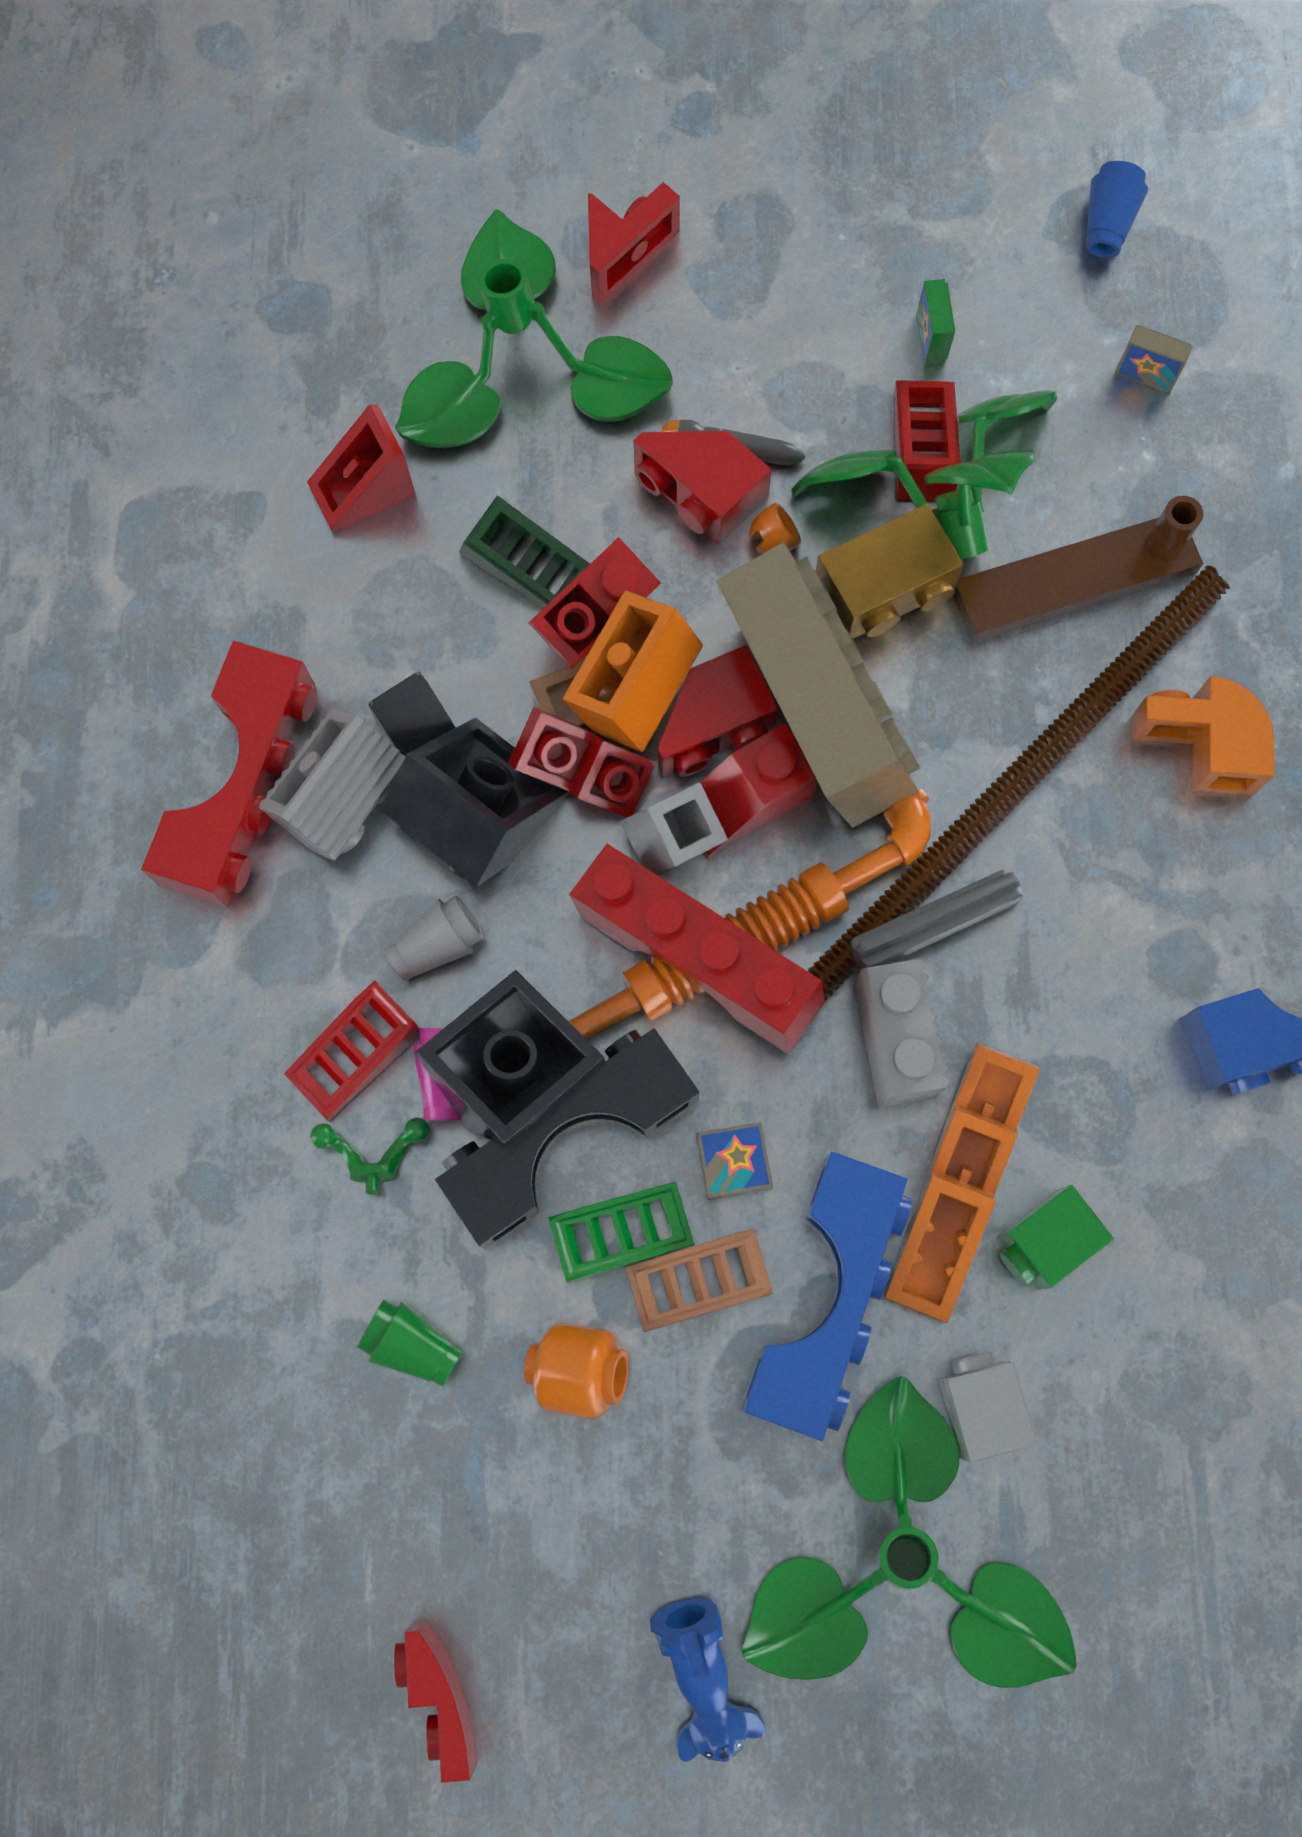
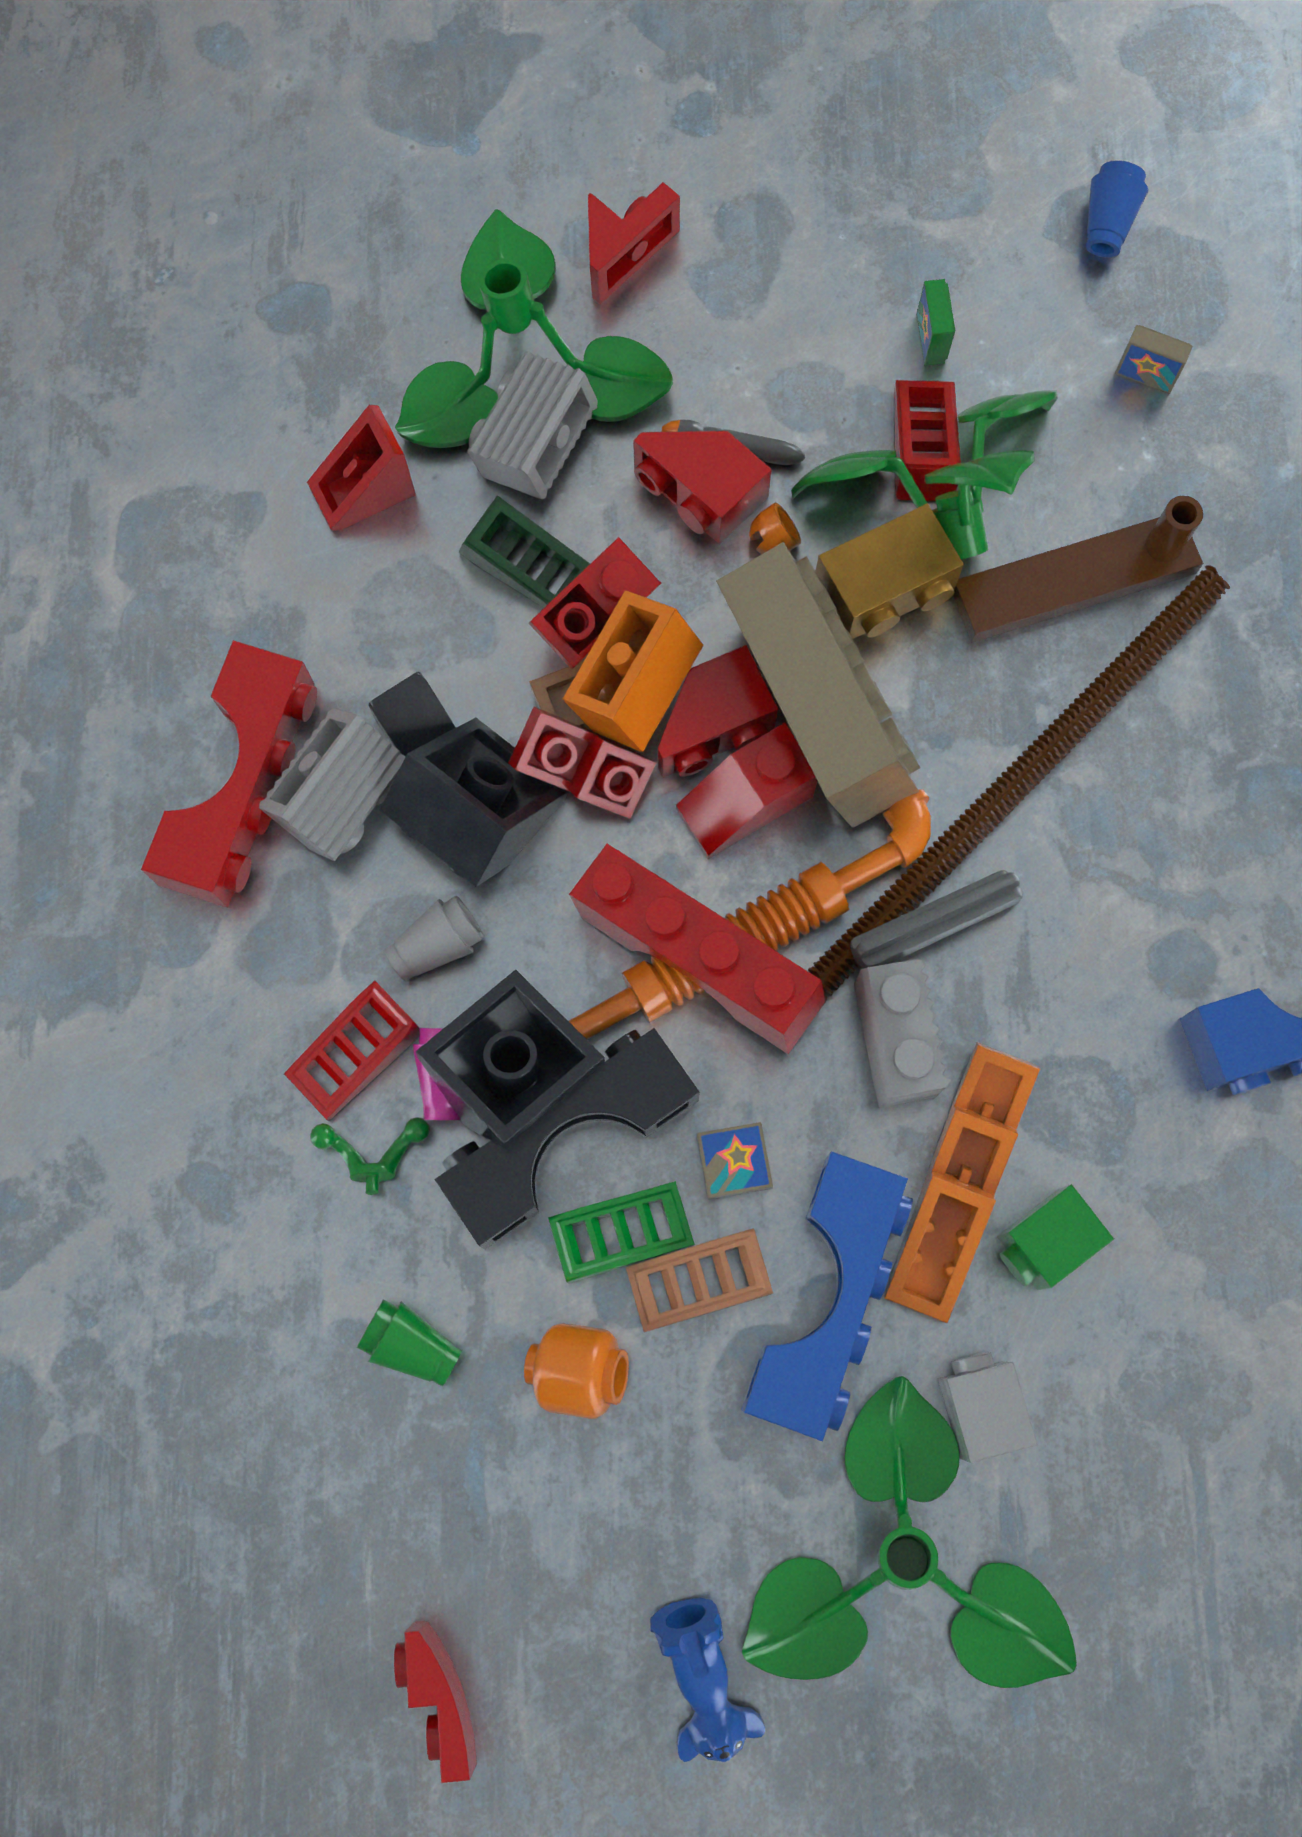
light grey brick [620,782,728,874] -> none
orange brick [1131,676,1274,795] -> none
none -> light grey brick [467,351,598,499]

